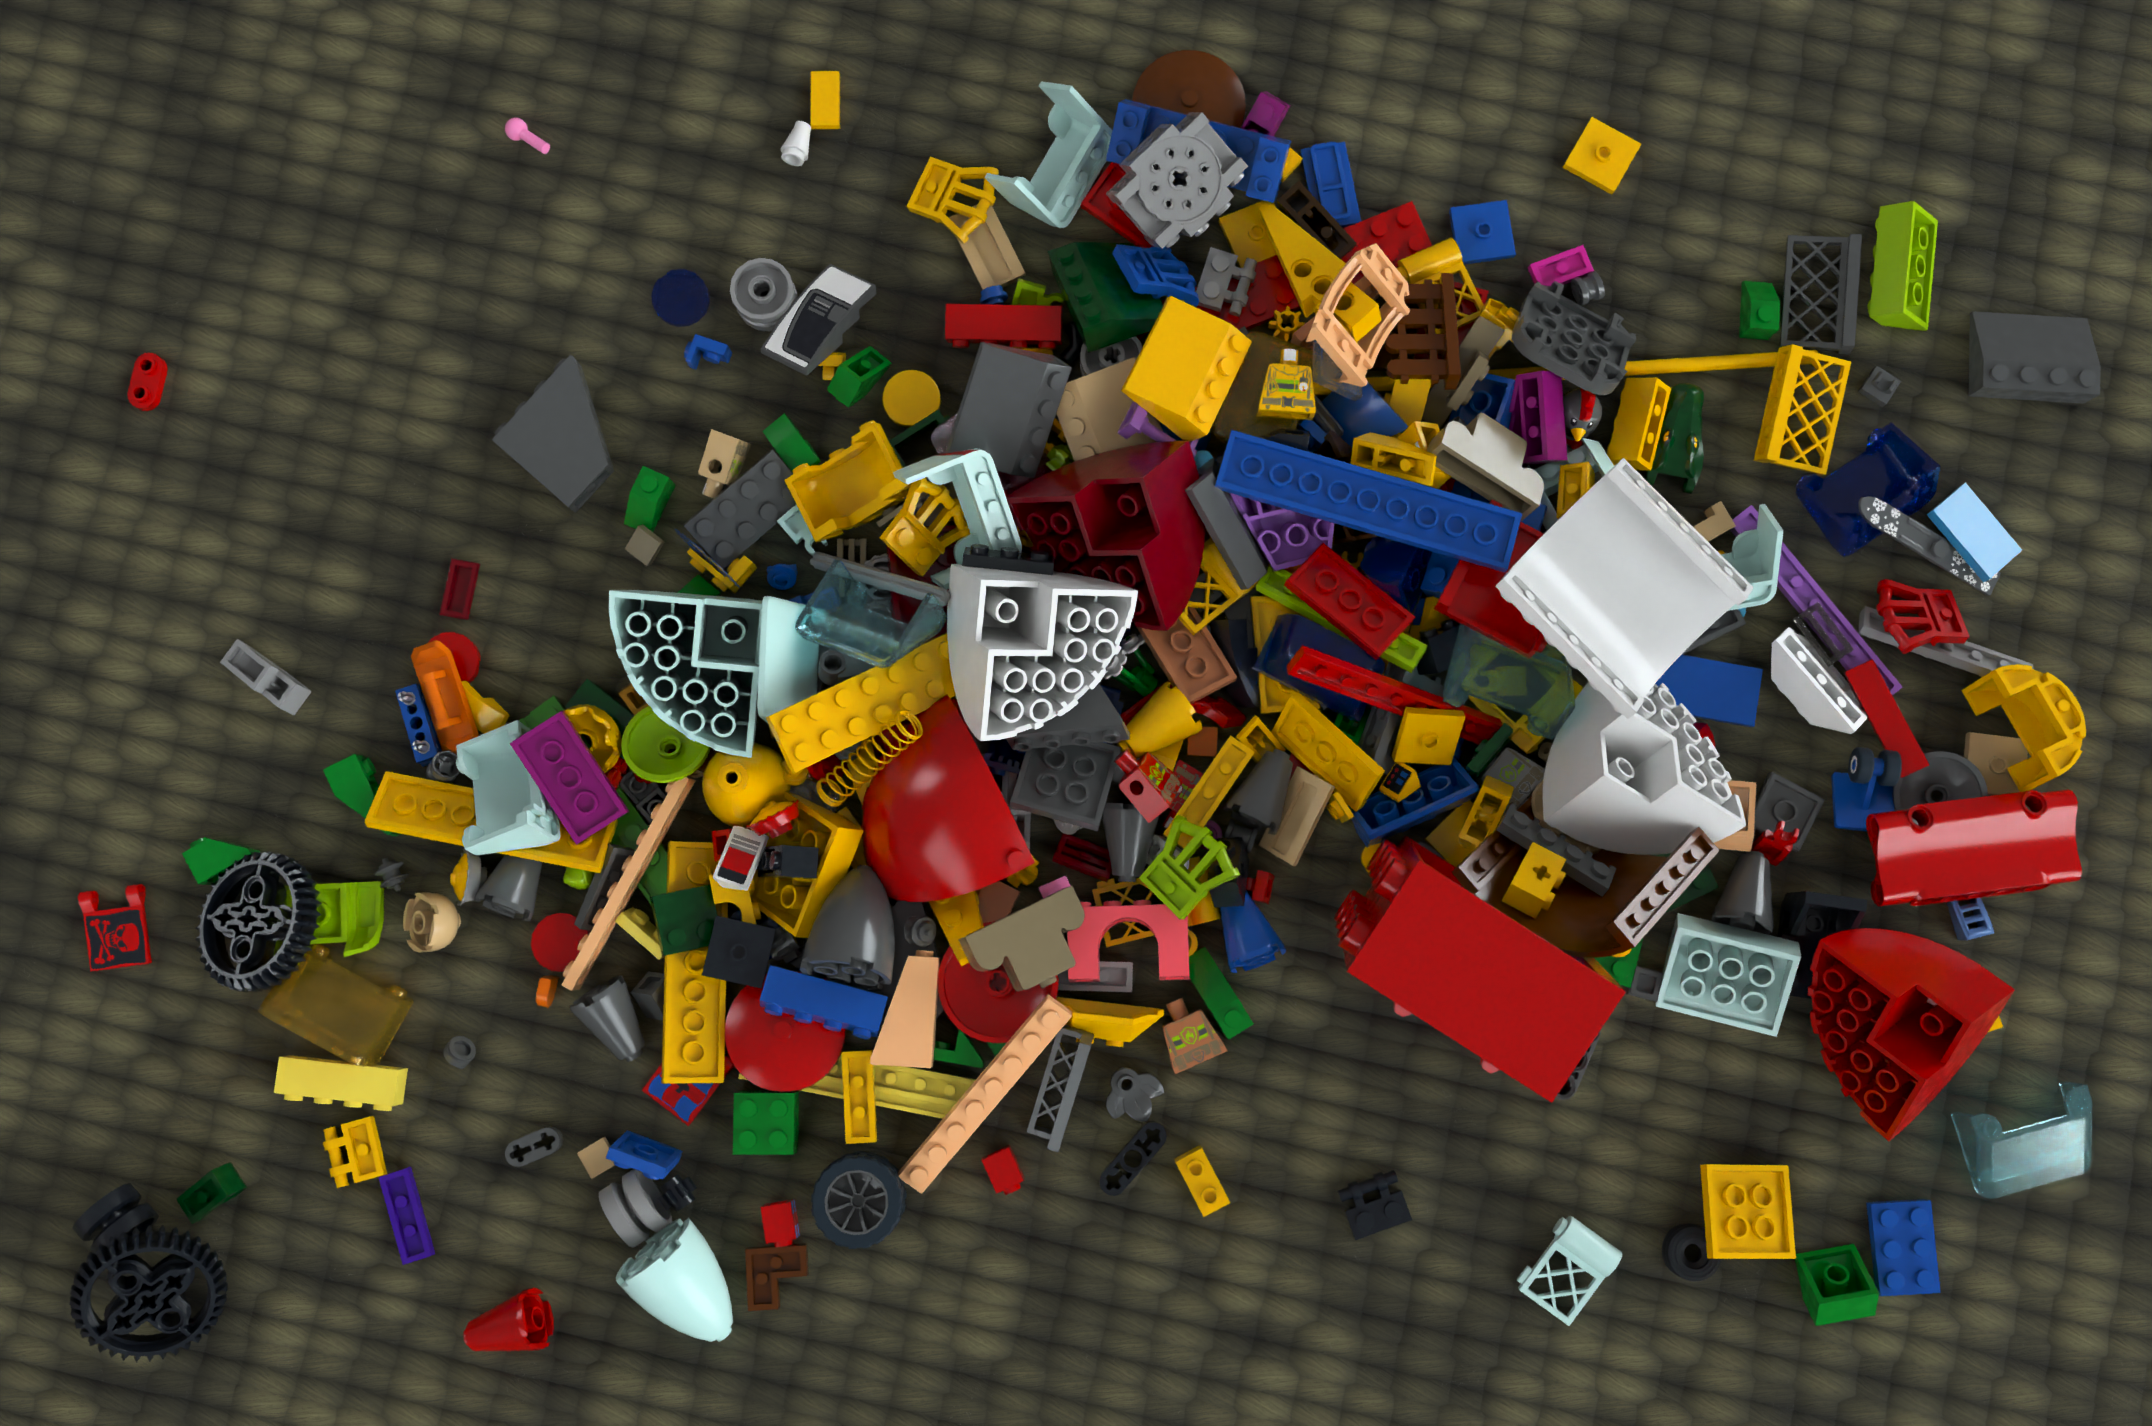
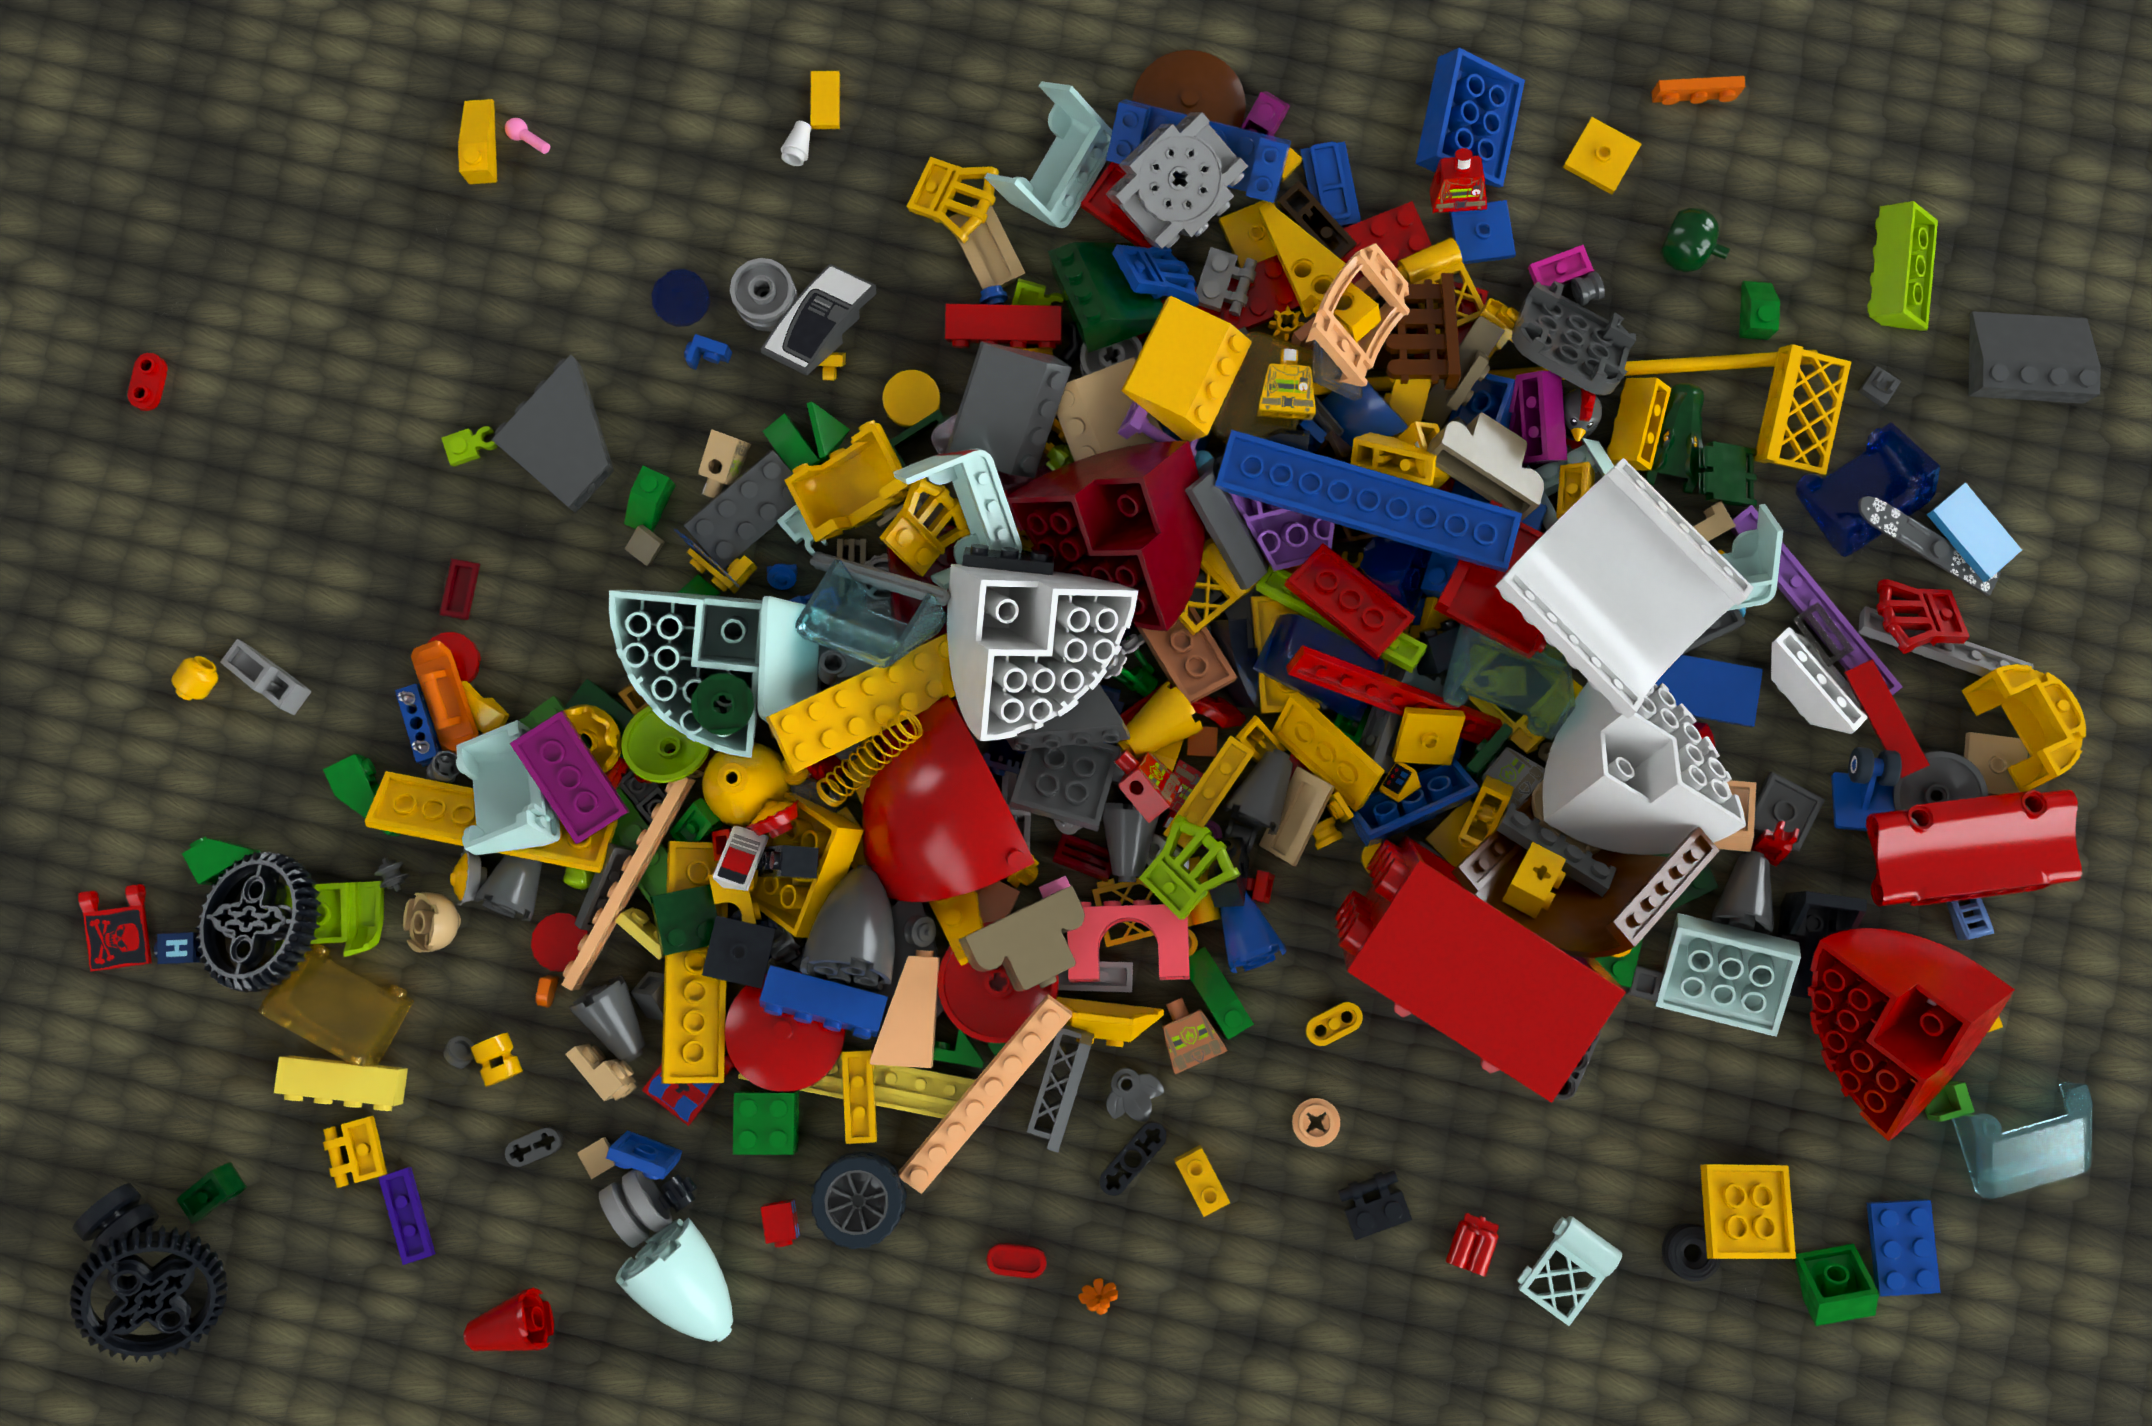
reddish brown plate [745,1244,809,1311] -> none
green slope [827,346,892,408] -> none
red brick [981,1145,1025,1195] -> none
dark grey fence [1779,234,1862,355] -> none
none -> dark blue brick [154,932,202,964]
none -> yellow head [171,656,218,701]
none -> lime plate [441,426,498,467]
none -> yellow slope [458,99,497,184]
none -> yellow wheel [470,1032,523,1087]
none -> tan plate [565,1044,637,1101]
none -> green slope [670,798,723,842]
none -> dark green plate [691,673,754,735]
none -> green slope [807,402,850,464]
none -> red tile [986,1243,1047,1279]
none -> orange plant [1078,1278,1118,1315]
none -> light nougat gear [1292,1098,1340,1147]
none -> yellow plate [1305,1002,1363,1046]
none -> yellow wheel [1312,816,1343,850]
none -> blue slope [1415,48,1525,188]
none -> red torso [1429,148,1487,213]
none -> red piece [1446,1213,1499,1277]
none -> orange plate [1651,76,1746,105]
none -> dark green piece [1660,208,1730,272]
none -> dark green plate [1699,441,1757,508]
none -> bright green panel [1925,1081,1975,1122]

